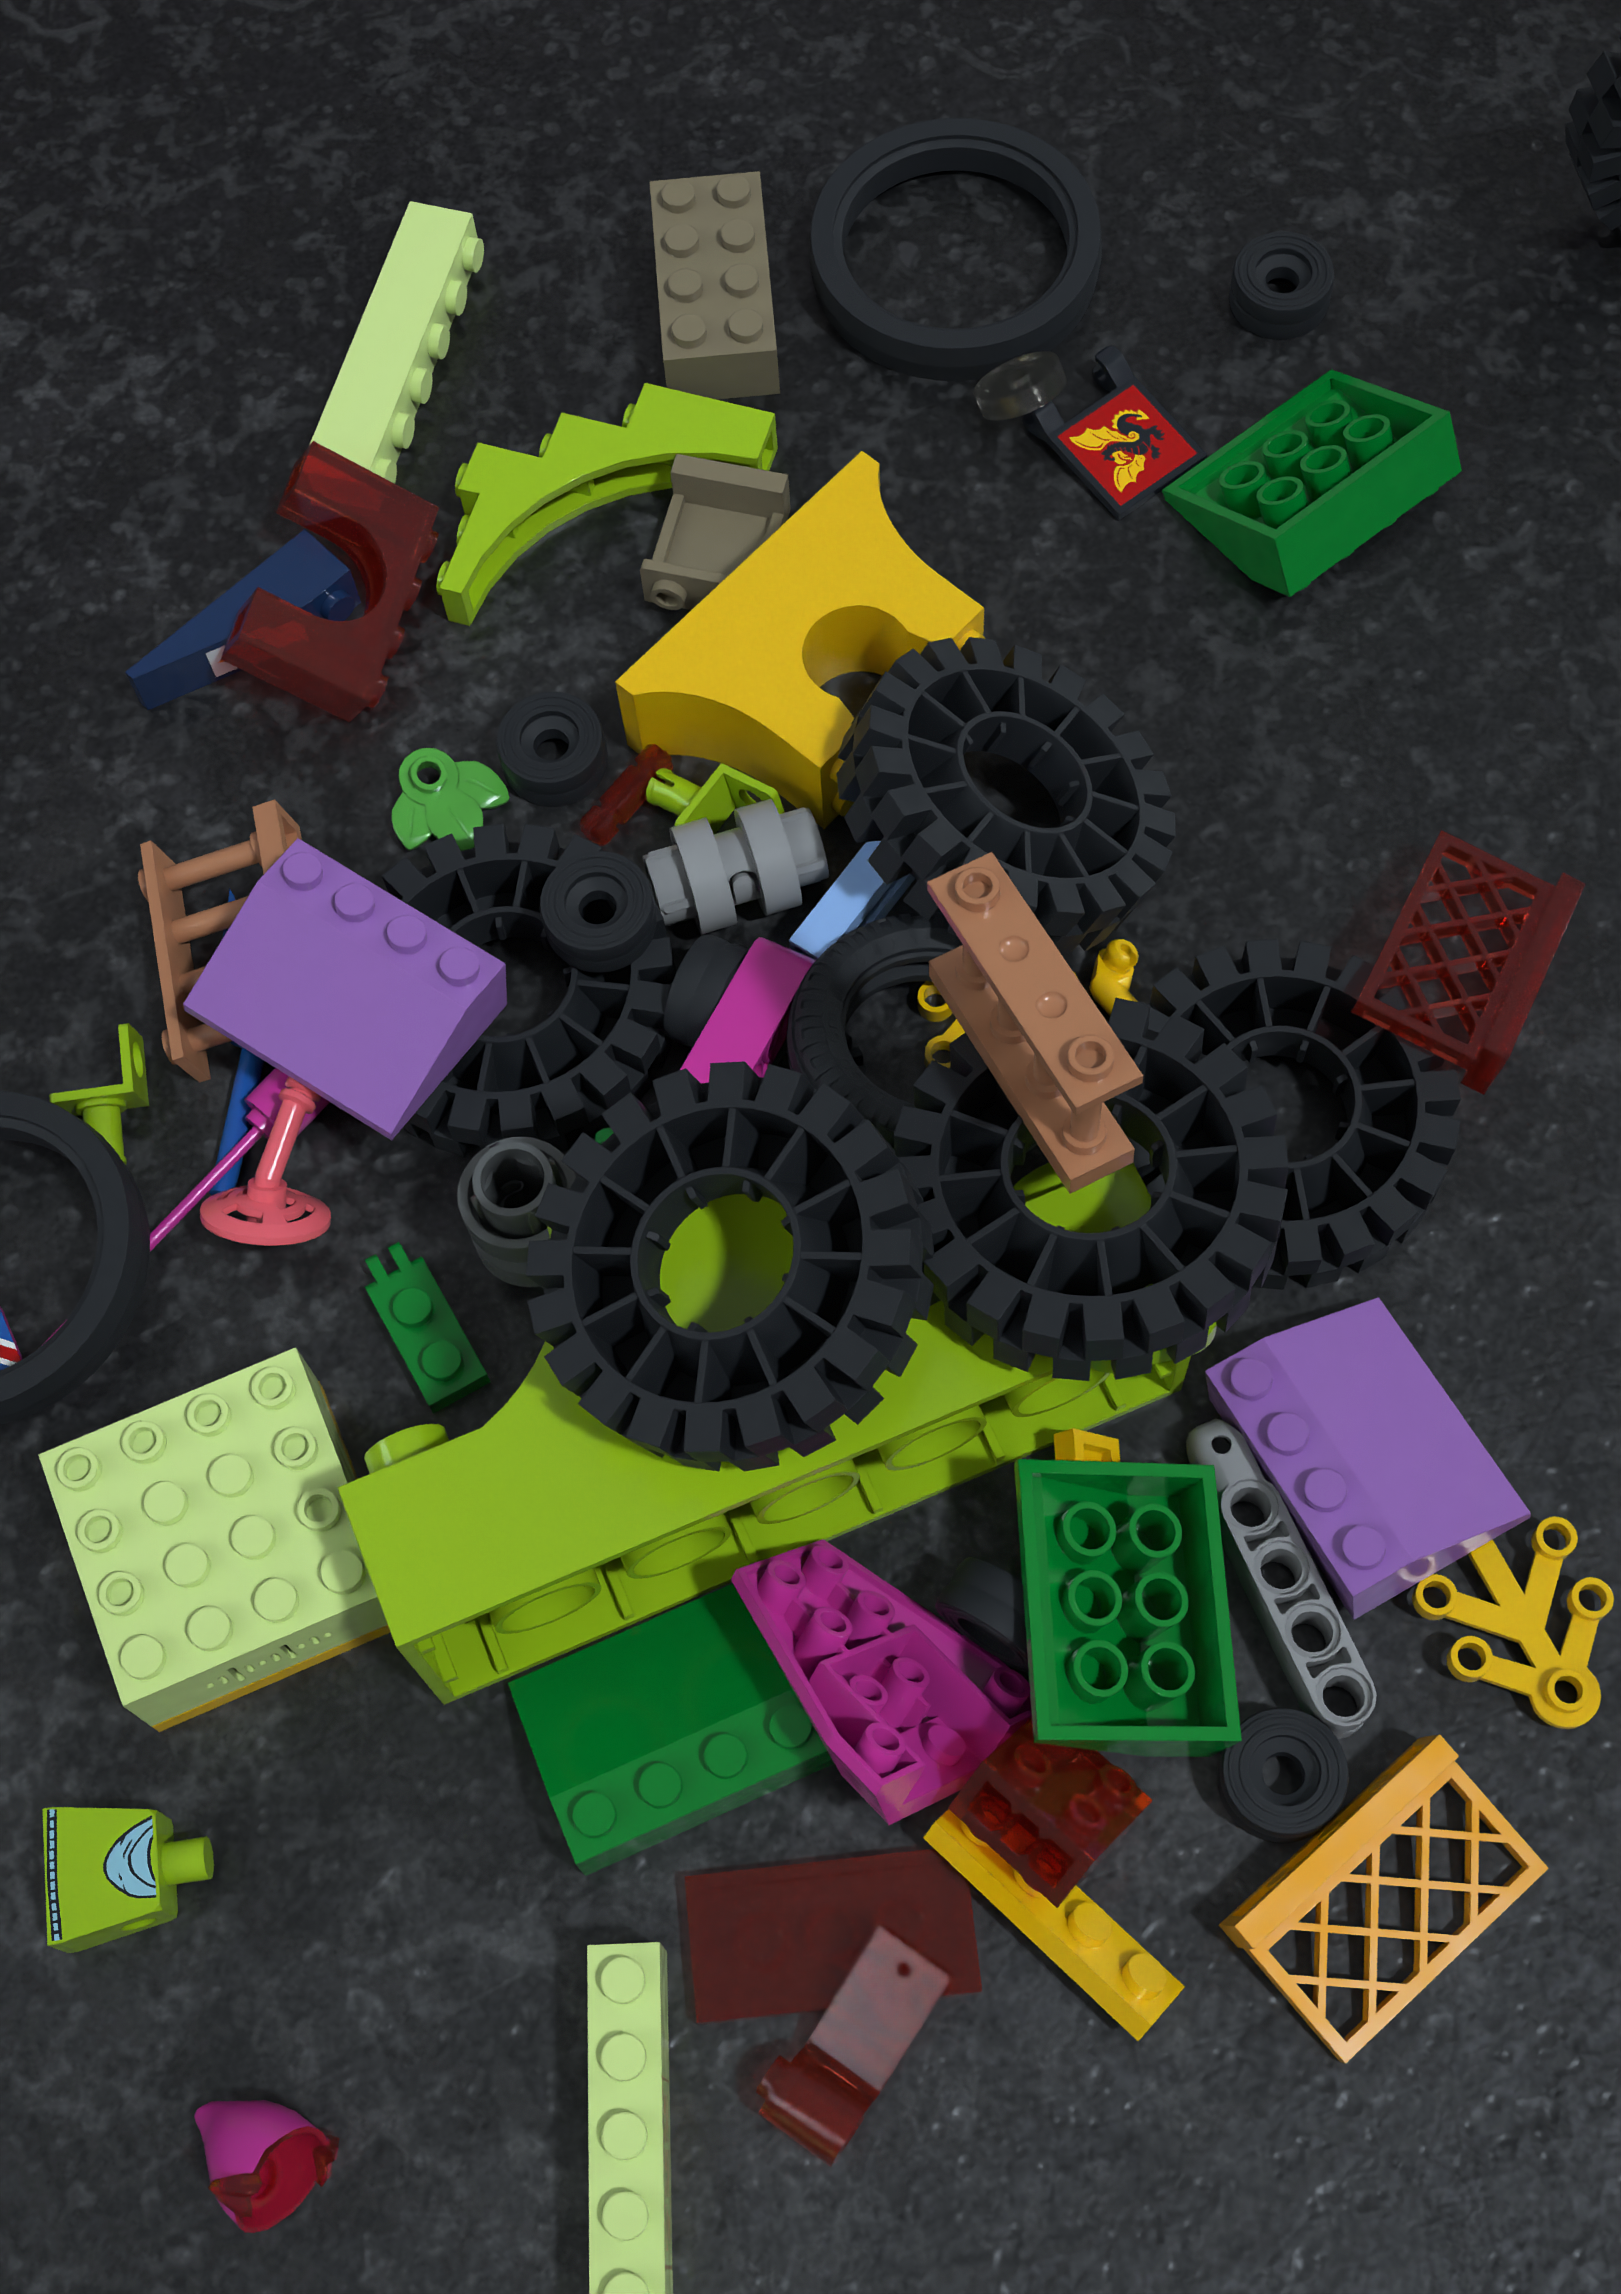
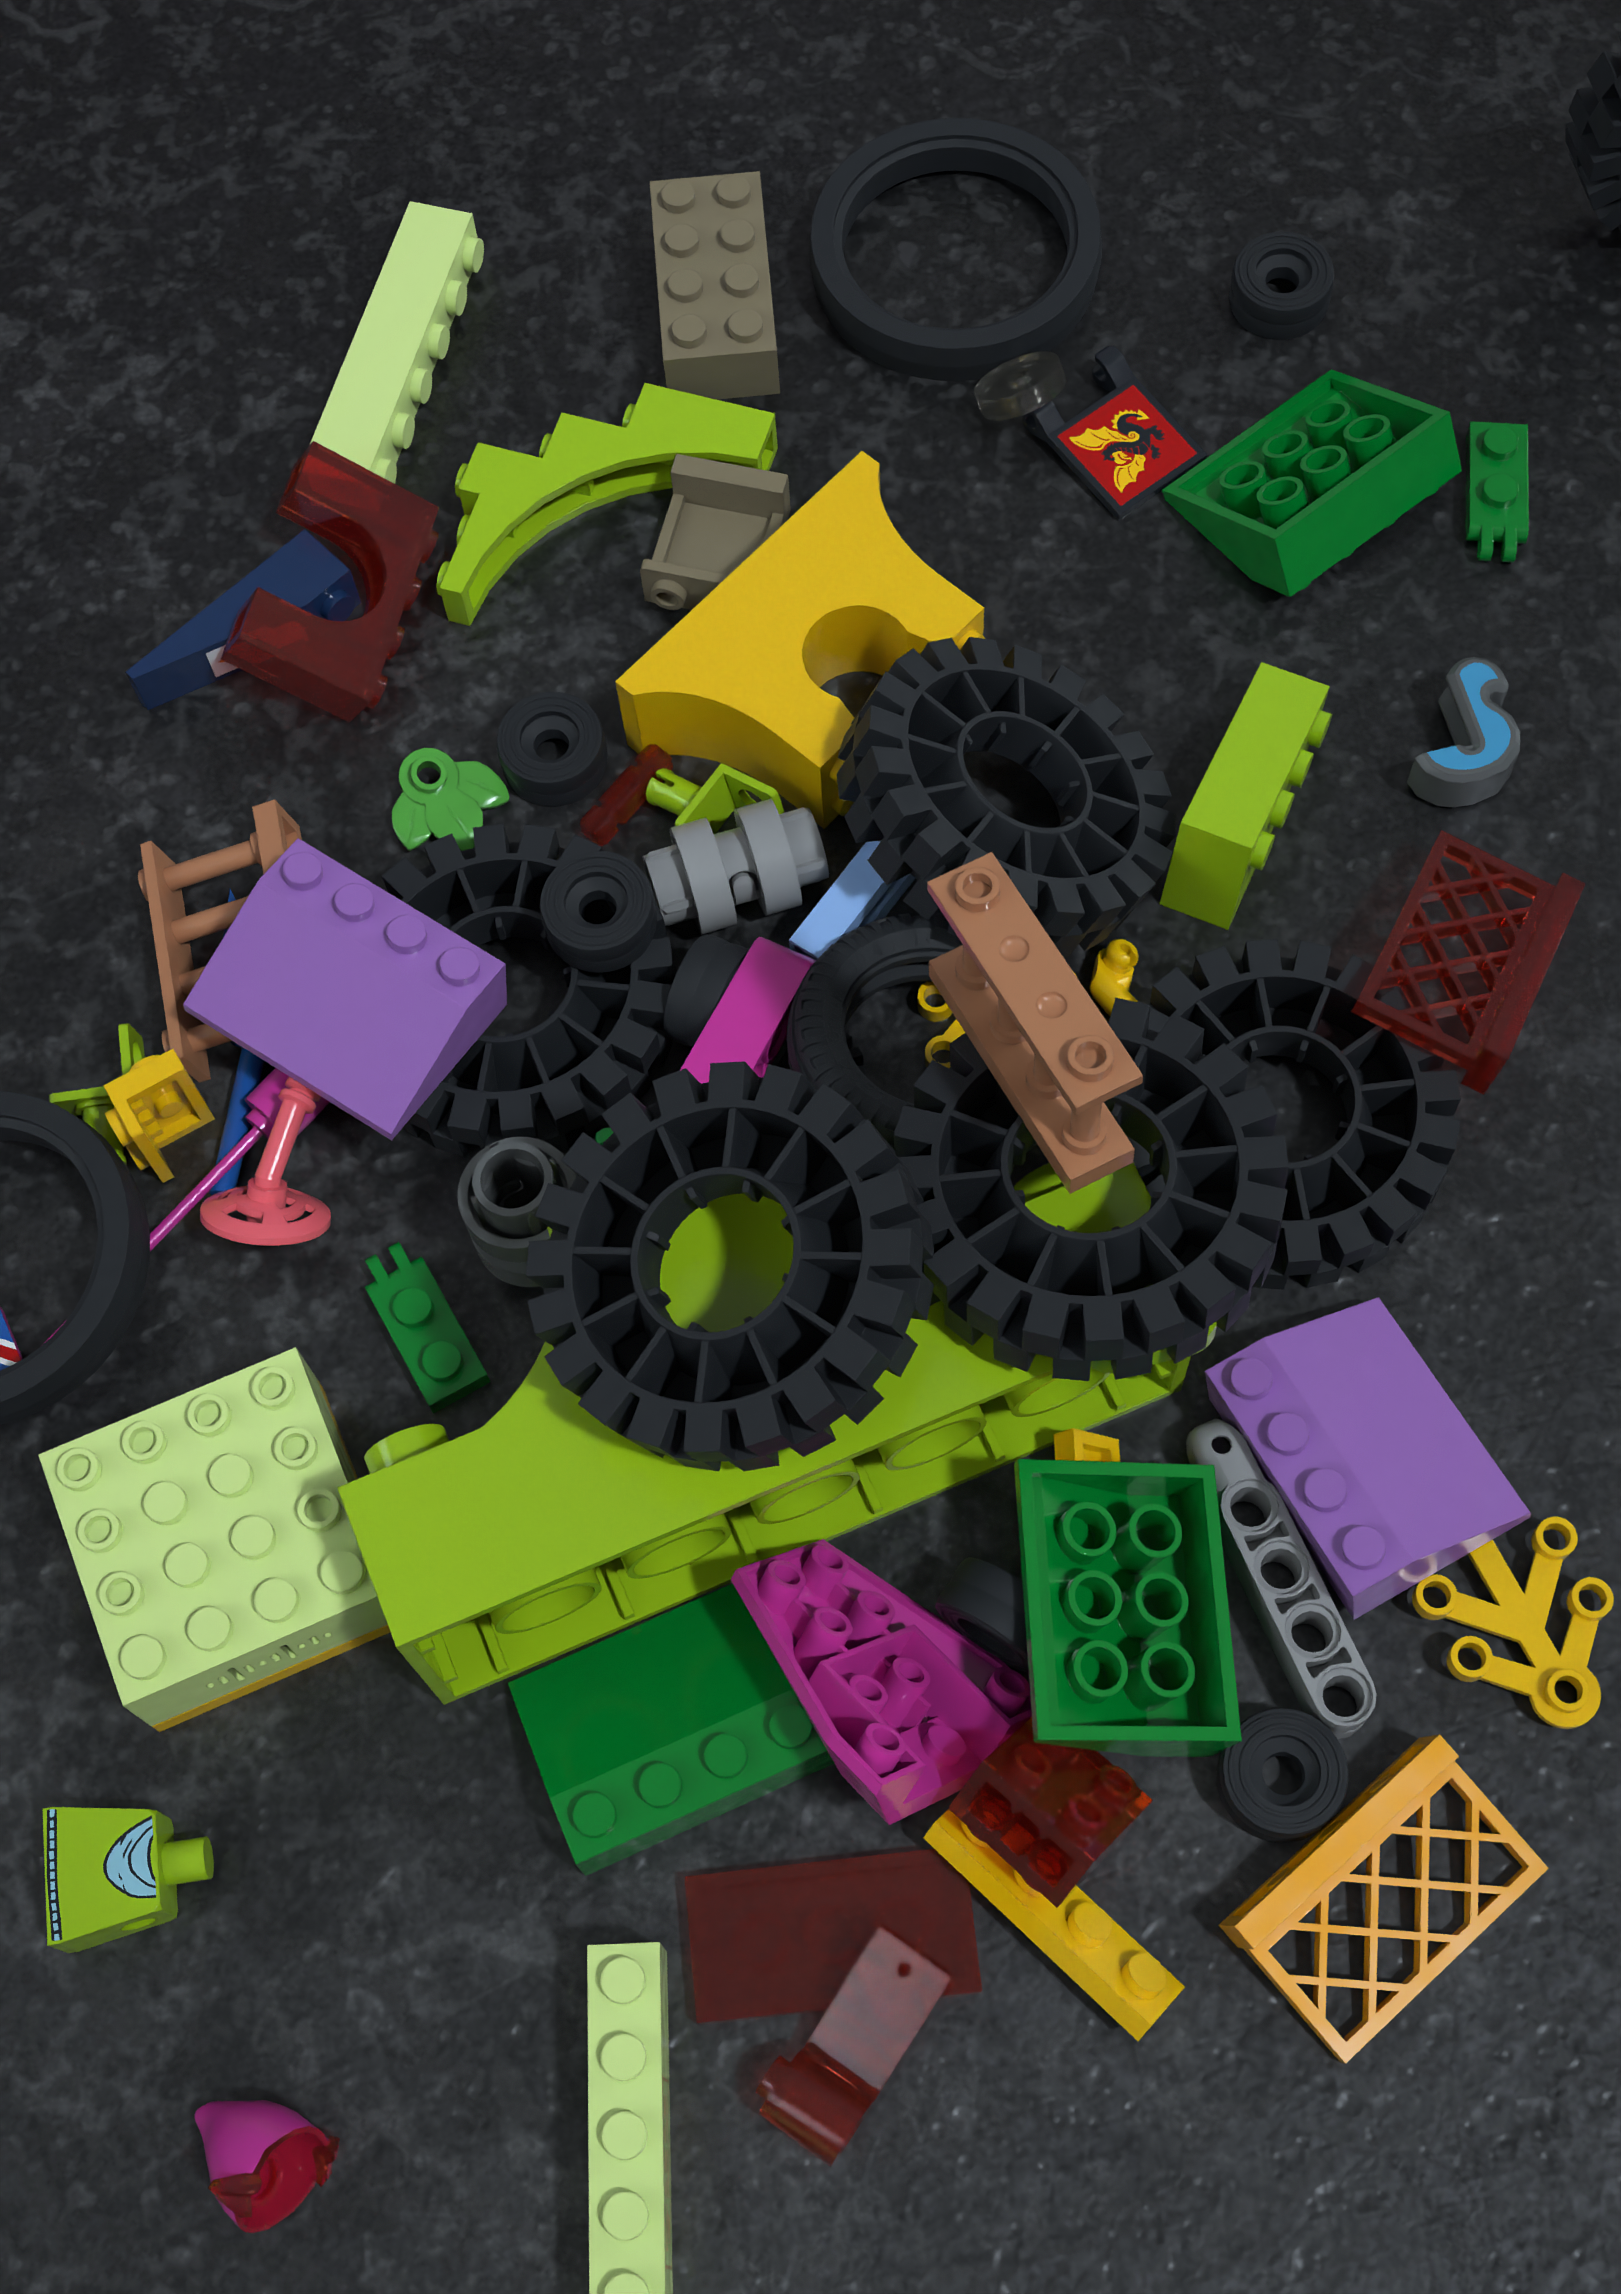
none -> yellow bracket [103,1049,215,1183]
none -> lime wedge [1160,662,1332,930]
none -> dark grey animal [1407,657,1520,807]
none -> green hinge [1466,421,1529,563]

